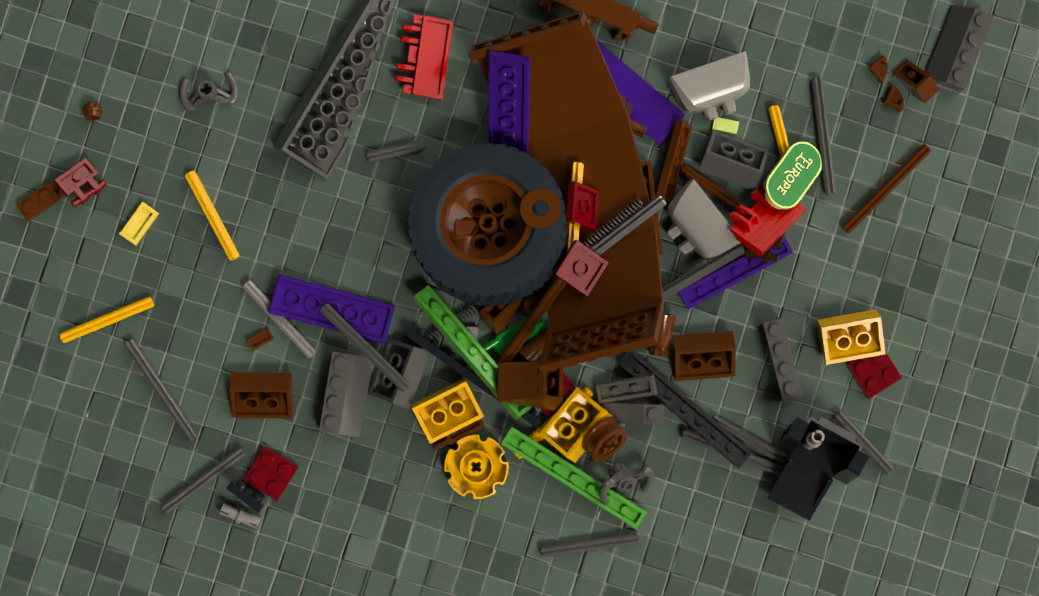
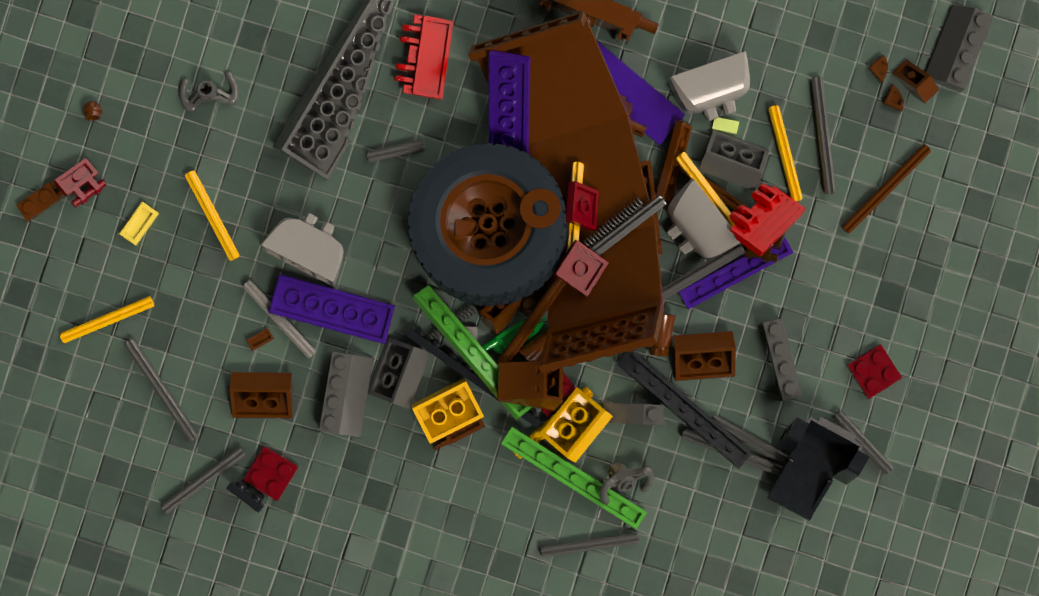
light grey pin [219,503,261,529] -> none
dark grey axle [320,303,410,392] -> none
yellow piece [444,435,509,499] -> none
reddish brown wheel [582,417,628,462] -> none
dark grey tile [595,374,658,404] -> none
tile [763,142,822,210] -> none
light grey pin [803,430,824,450] -> none
yellow slope [817,309,885,365] -> none
none -> light grey hips [261,213,344,287]
none -> yellow axle [676,152,735,227]

